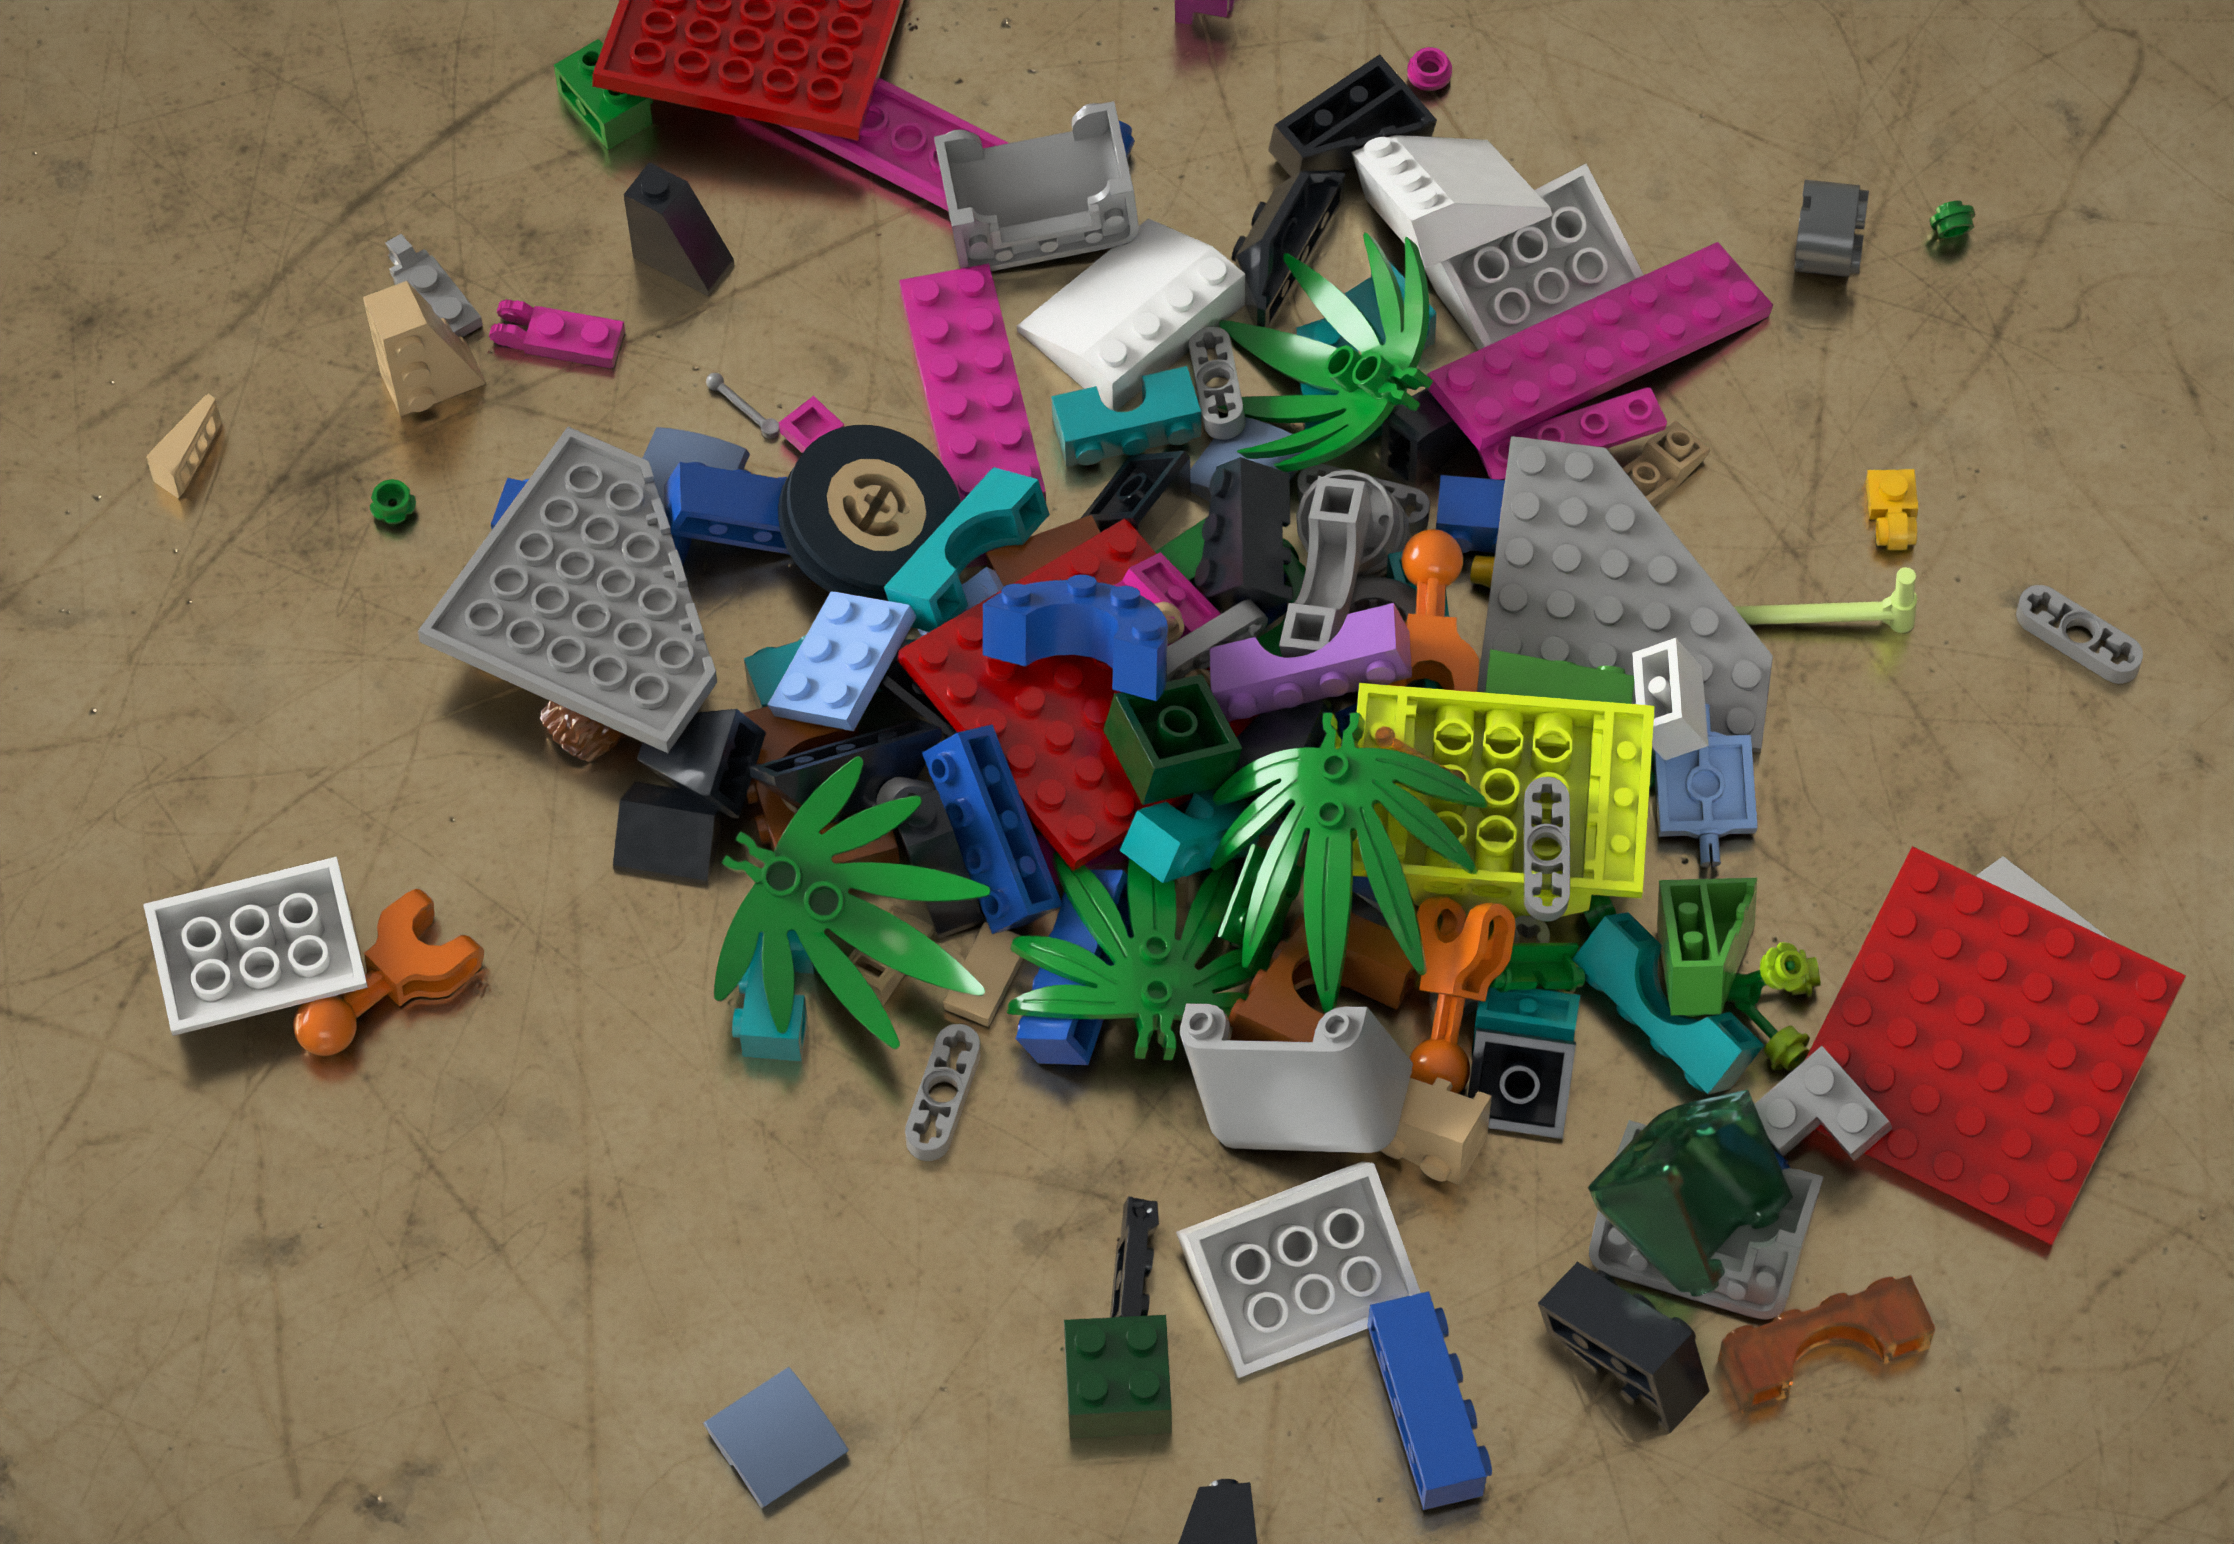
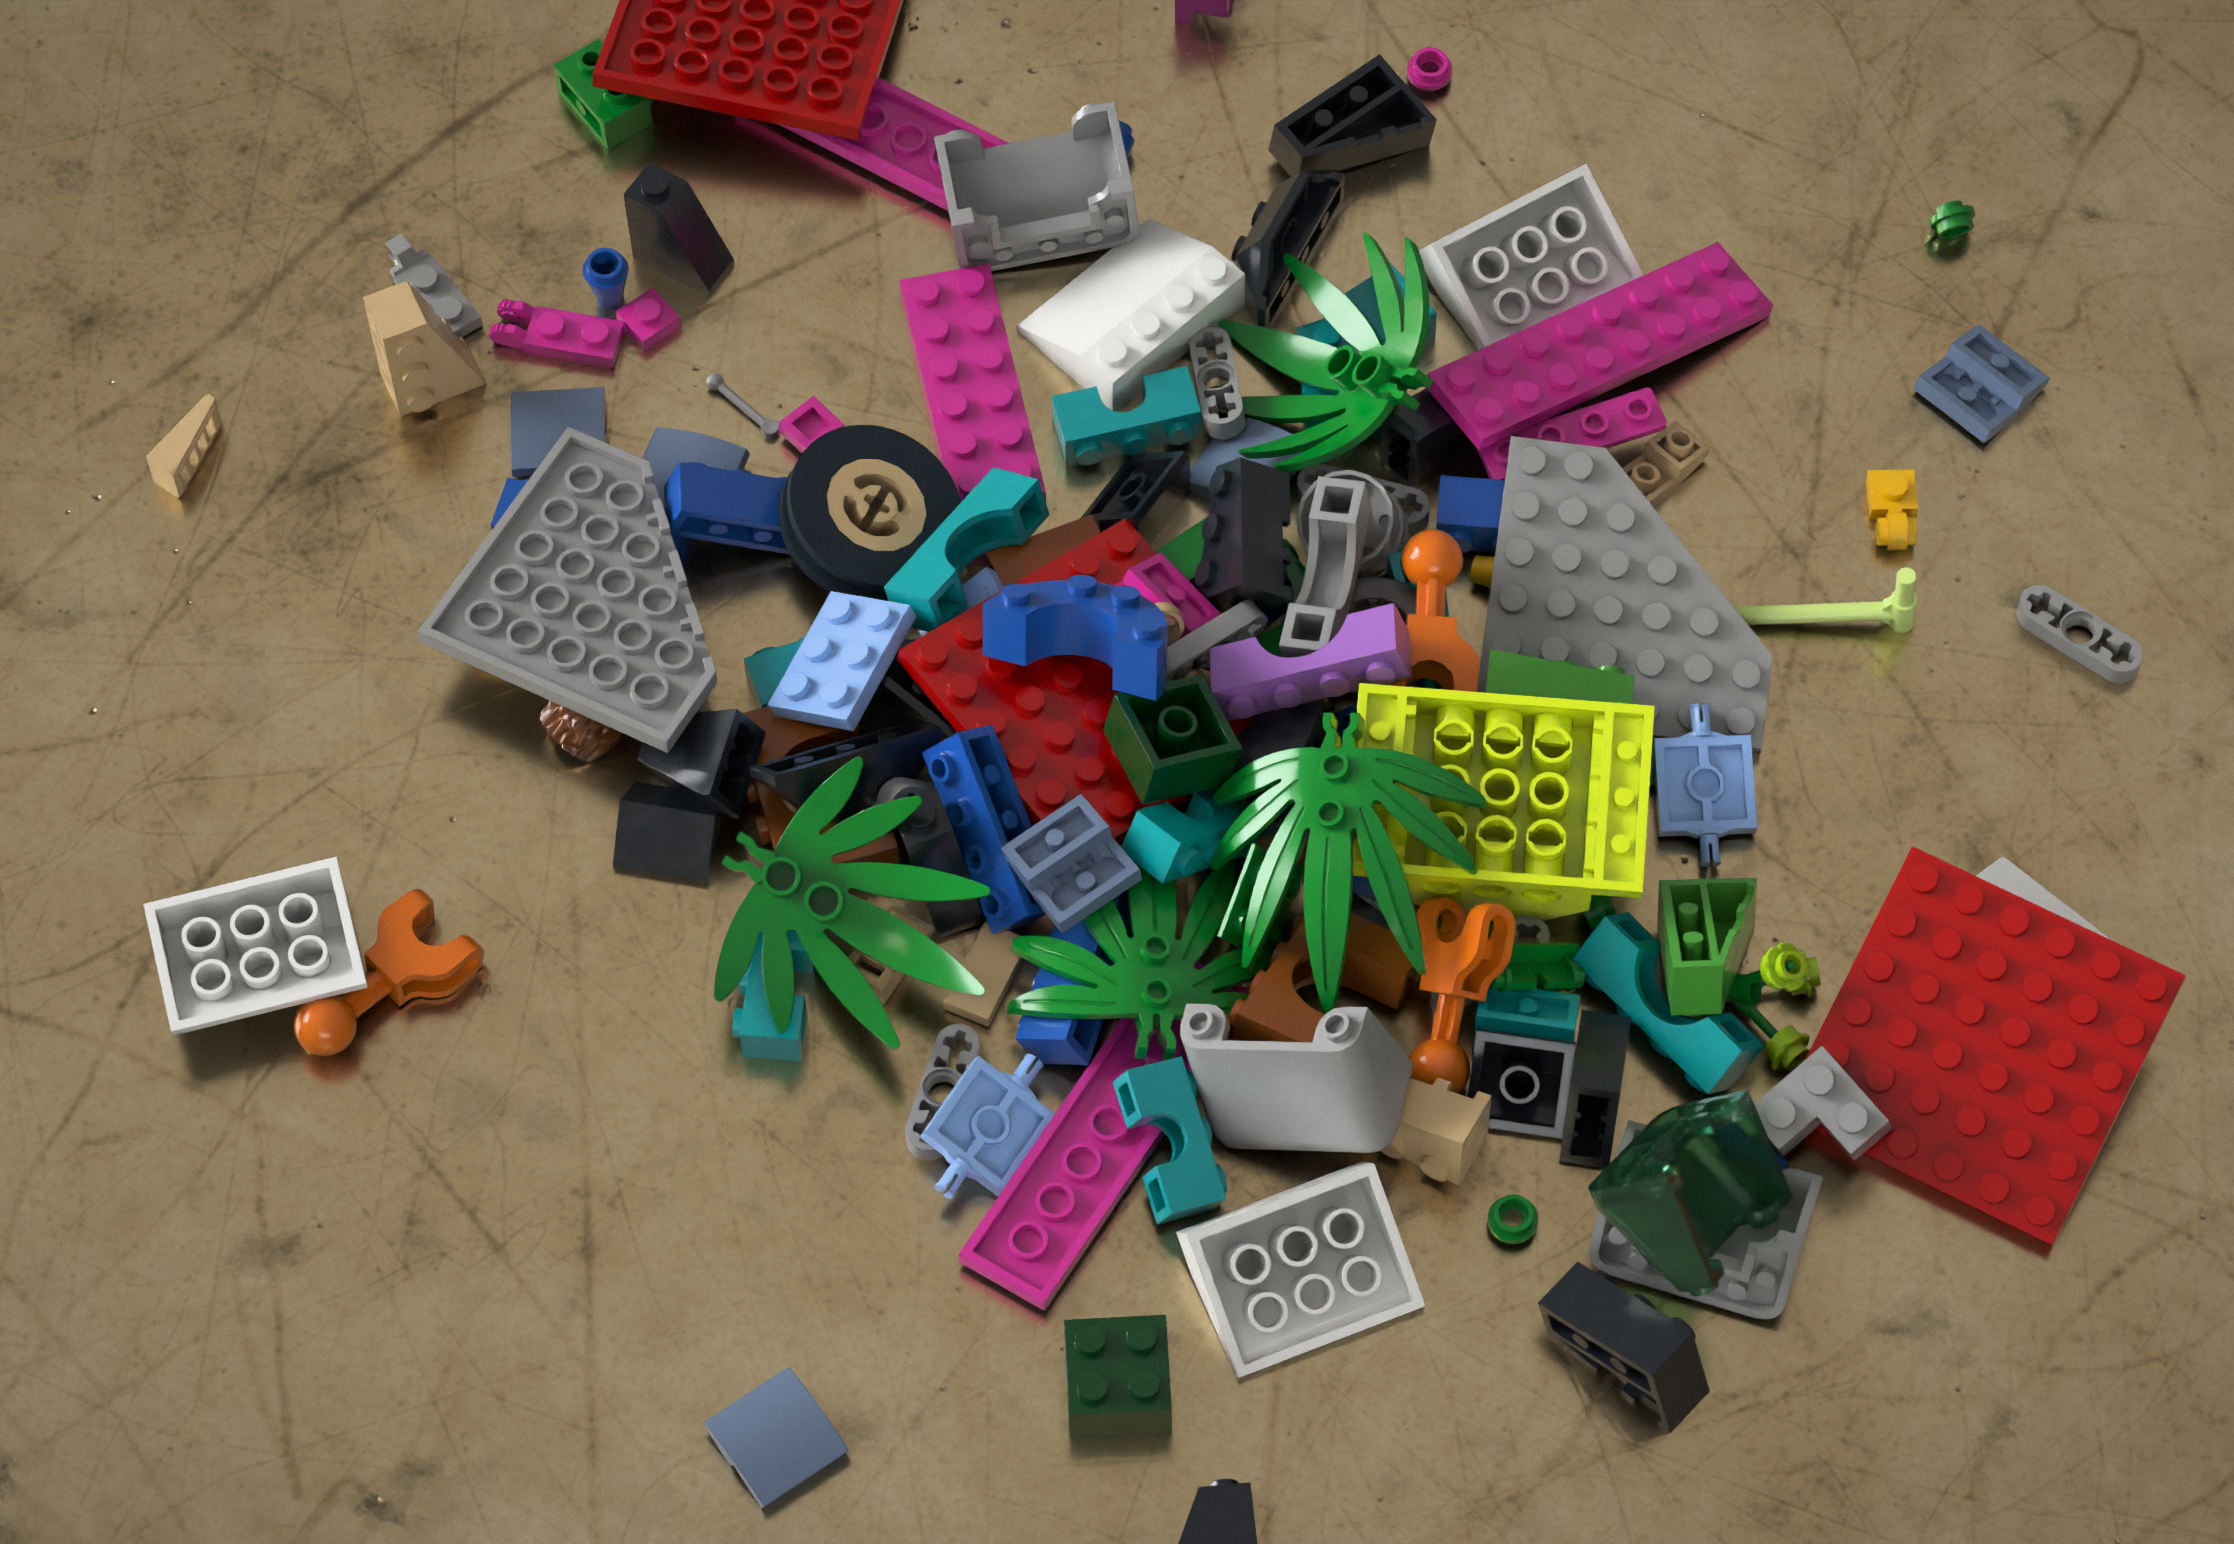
green plate [370,479,416,524] -> none
black hinge [1110,1196,1159,1317] -> none
white slope [1352,135,1553,268] -> none
blue brick [1367,1291,1492,1510] -> none
clear orange hinge [1375,727,1466,782] -> none
light grey beam [1523,777,1570,921] -> none
white brick [1633,638,1708,760] -> none
clear orange arch [1718,1275,1935,1413] -> none
dark grey brick [1794,179,1869,277] -> none
none -> sand blue slope [511,387,607,477]
none -> blue cone [583,248,629,311]
none -> dark pink plate [616,287,681,352]
none -> light blue plate [920,1054,1055,1199]
none -> dark pink plate [958,962,1249,1311]
none -> sand blue slope [1001,794,1142,934]
none -> teal arch [1113,1056,1227,1225]
none -> green plate [1488,1194,1538,1244]
none -> black slope [1559,1010,1631,1169]
none -> sand blue slope [1913,324,2050,443]

